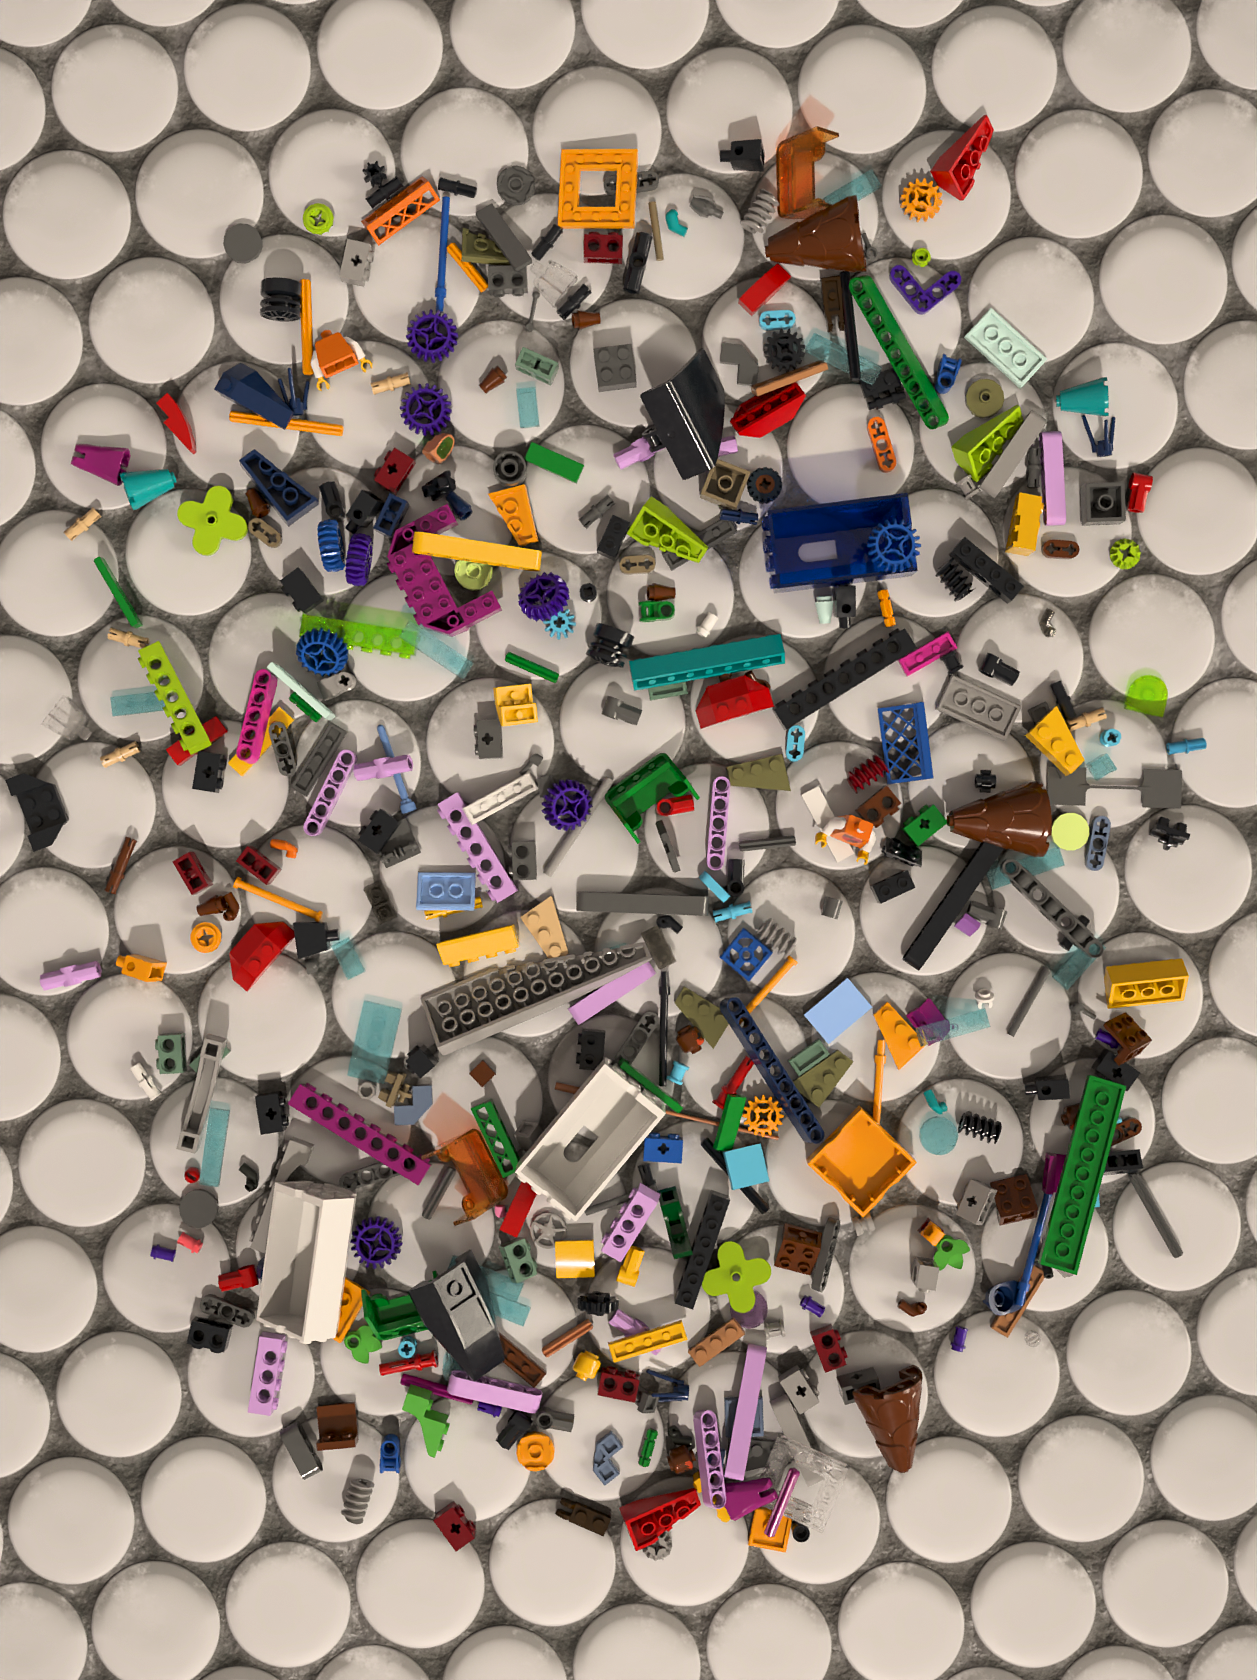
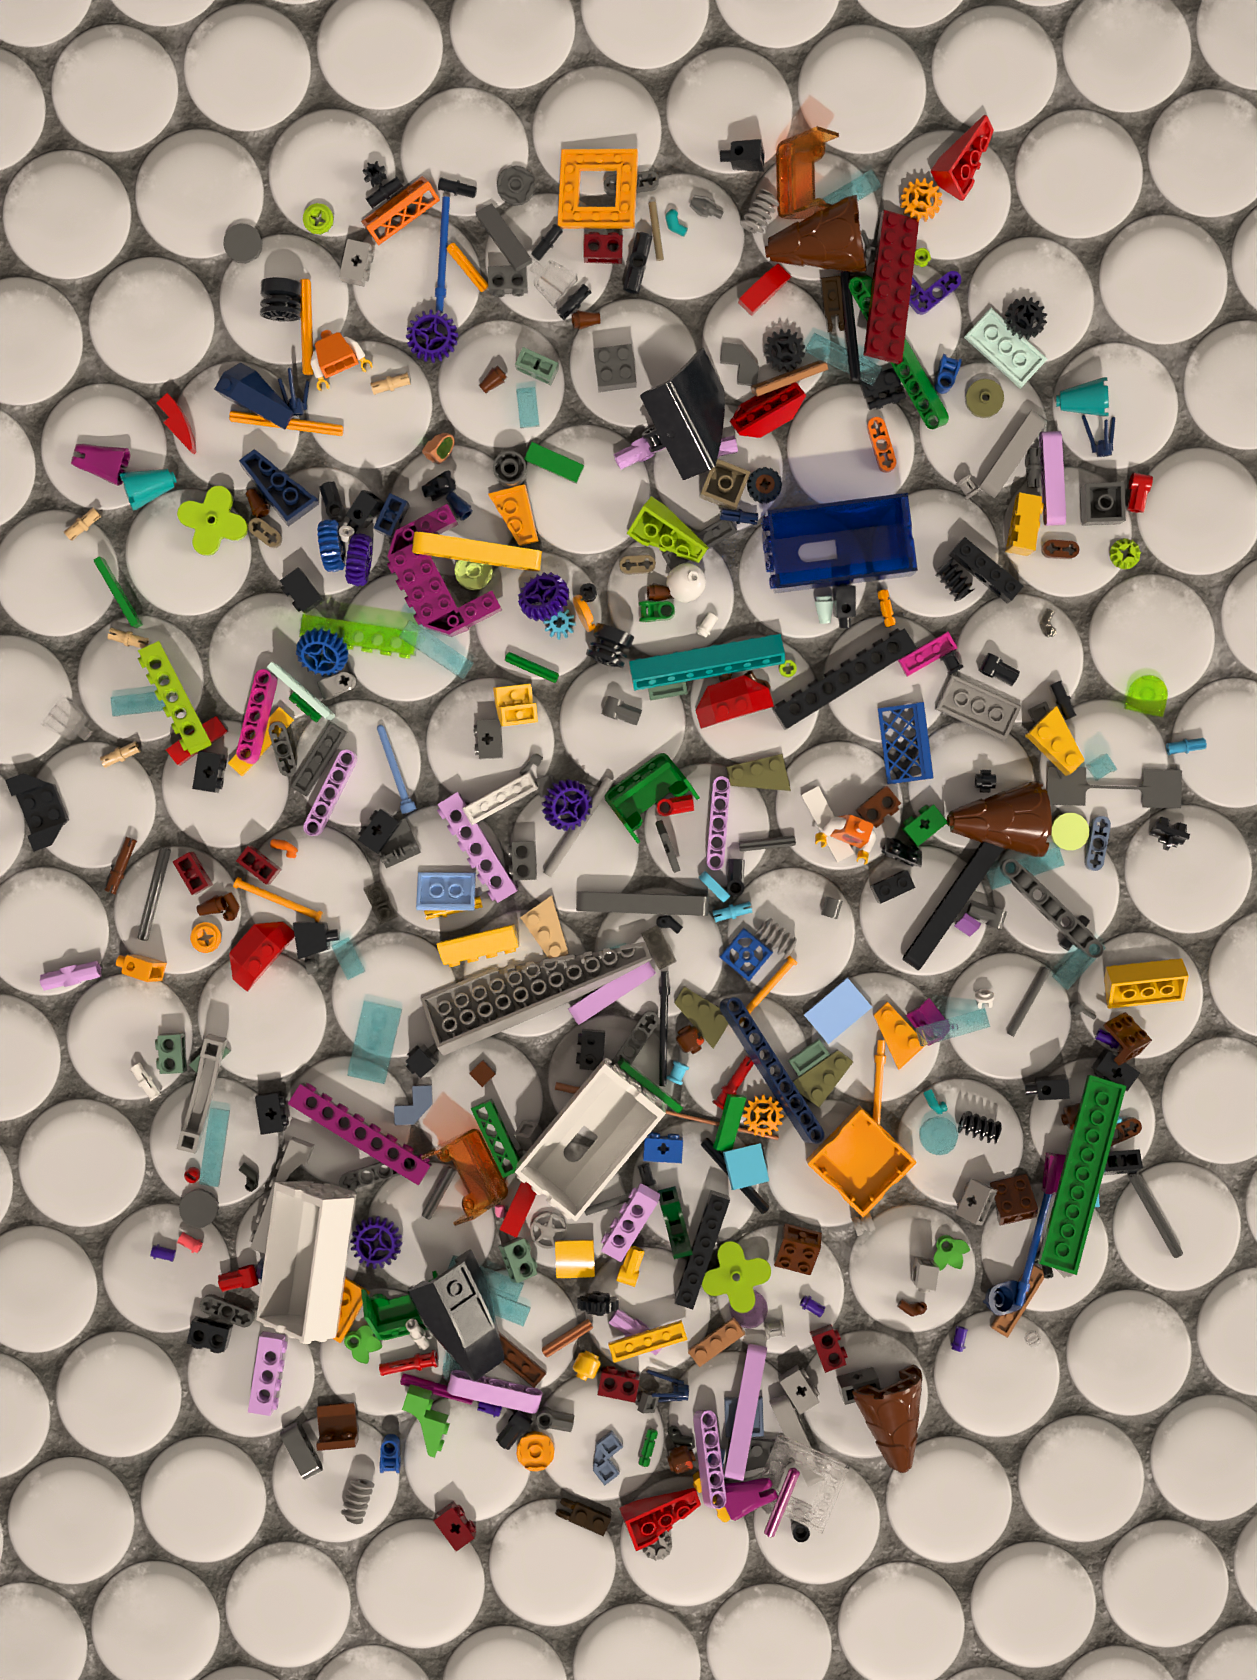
lavender piece [353,755,413,781] -> none
light grey tile [357,1080,377,1100] -> none
dark red brick [374,447,416,496] -> none
dark tan hips [378,1071,413,1108] -> none
medium azure bush [398,1336,417,1358] -> none
dark purple gear [400,383,452,436] -> none
olive wing [461,228,511,266] -> none
dark grey hinge [526,291,540,332] -> none
dark grey pin [578,494,615,529] -> none
black brick [597,515,630,561] -> none
light orange tile [748,1507,793,1553] -> none
medium azure beam [759,310,796,331] -> none
medium azure beam [785,725,805,762] -> none
dark grey beam [811,1217,840,1293] -> none
dark red piece [846,754,889,794] -> none
blue gear [867,518,921,573] -> none
light orange leg [917,1218,945,1246] -> none
lime wedge [951,405,1024,482] -> none
tan pin [1066,707,1107,732] -> none
medium azure bush [1099,729,1121,747] -> none
none -> dark grey axle [137,848,171,941]
none -> white piece [339,526,354,542]
none -> white pin [406,1319,430,1350]
none -> light orange tile [572,594,596,632]
none -> white cylinder [666,563,706,603]
none -> lime bush [779,660,797,677]
none -> dark red plate [863,210,919,364]
none -> black gear [1004,296,1047,340]

